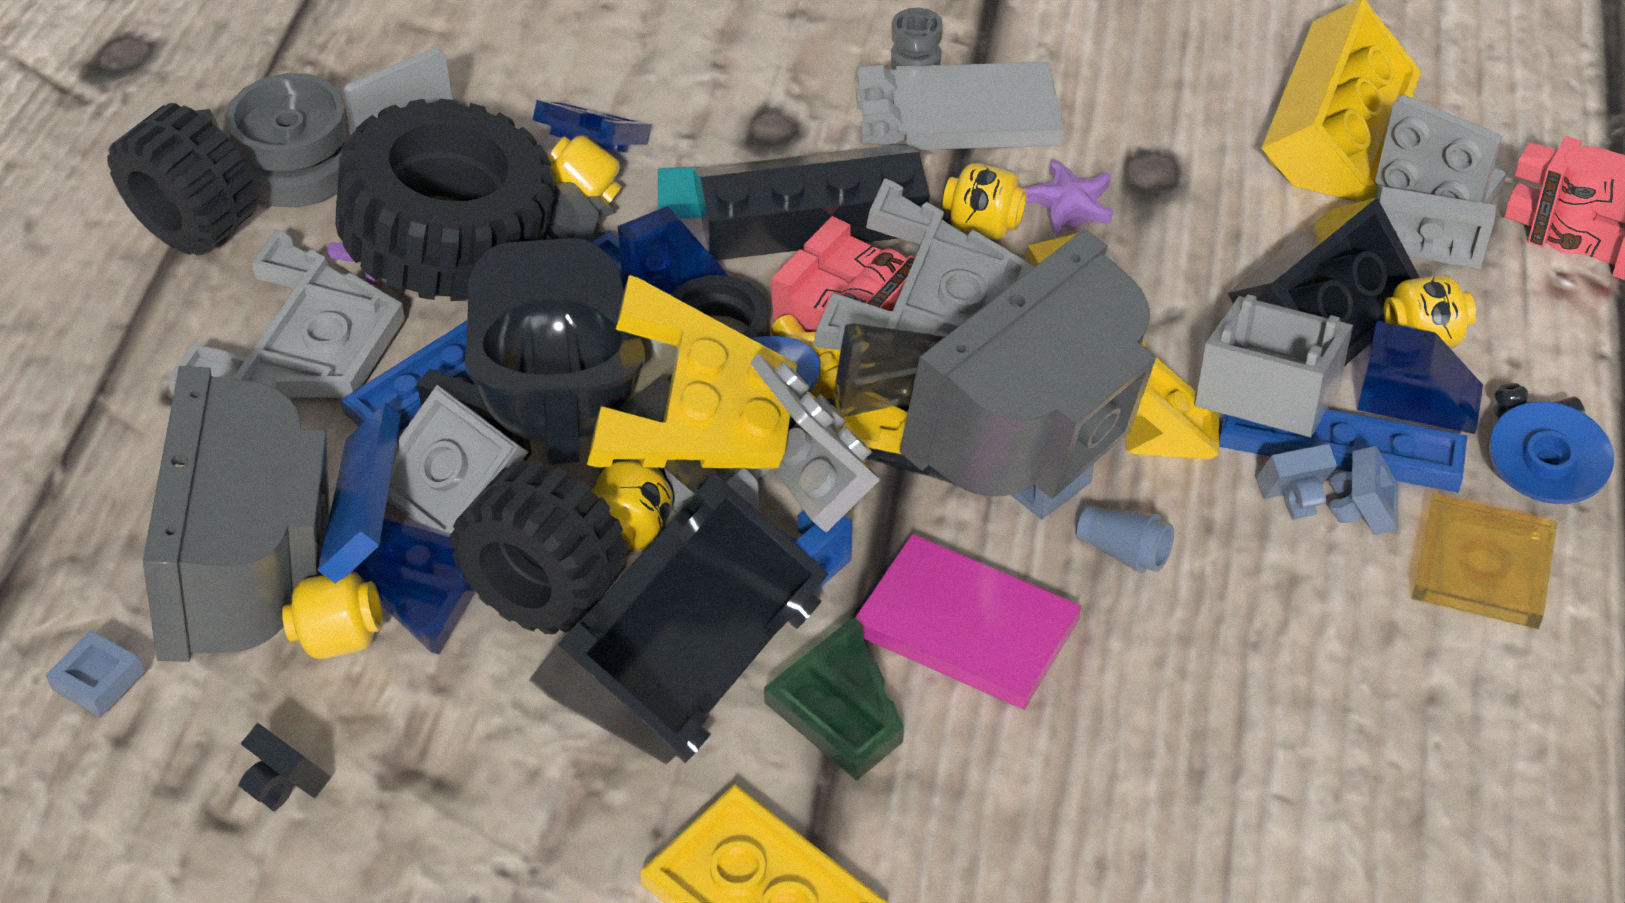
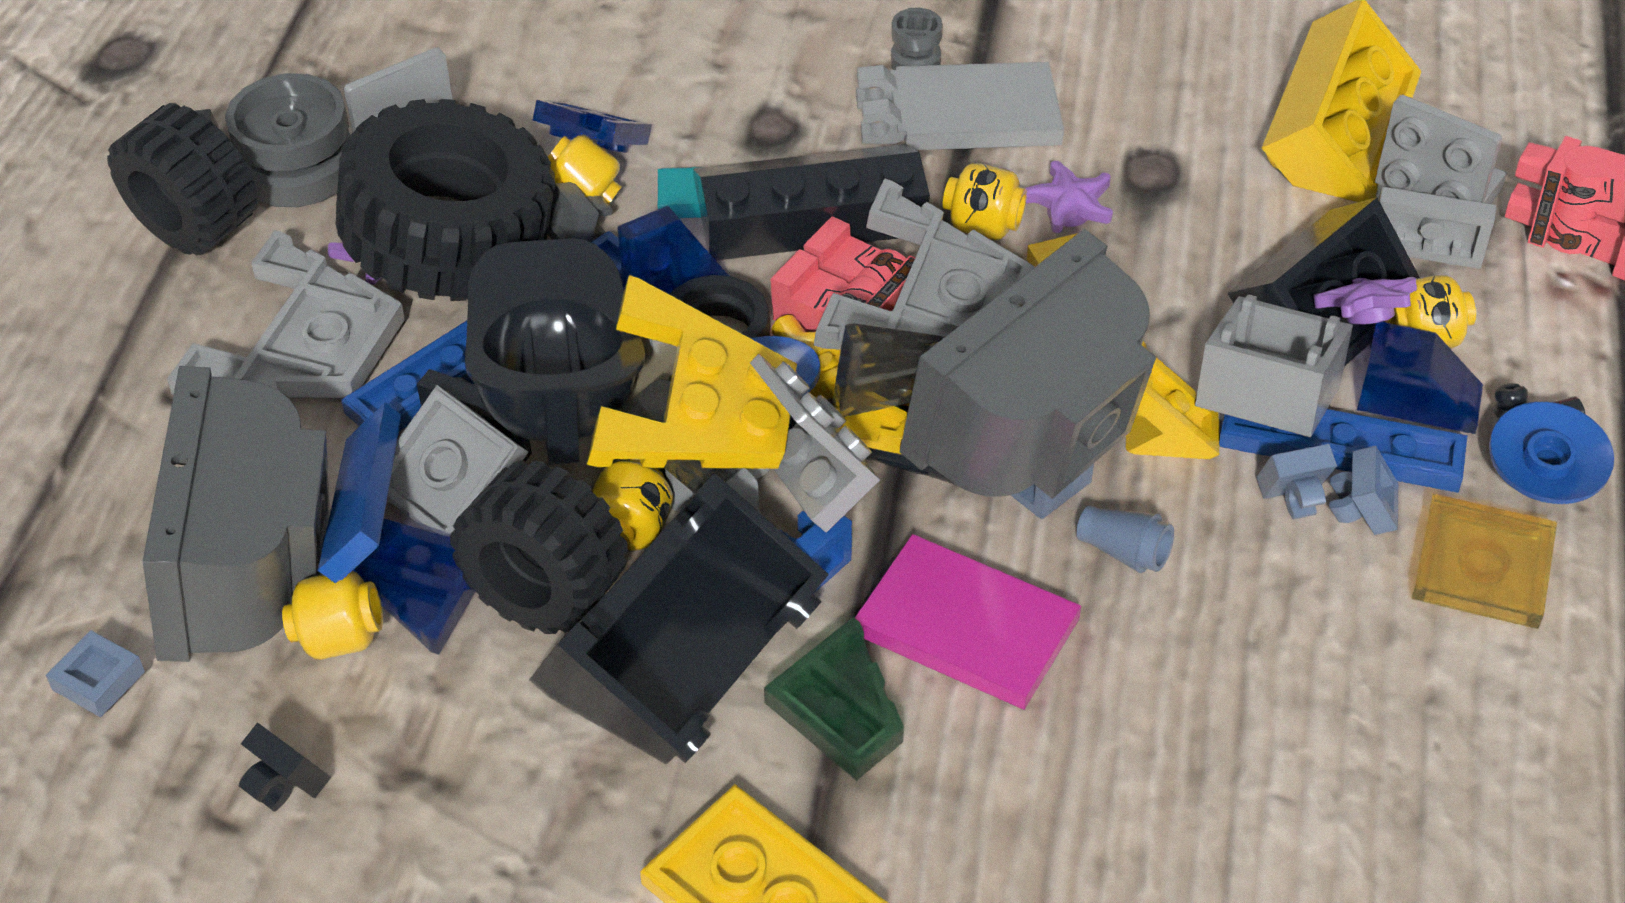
none -> medium lavender animal [1314,277,1417,324]

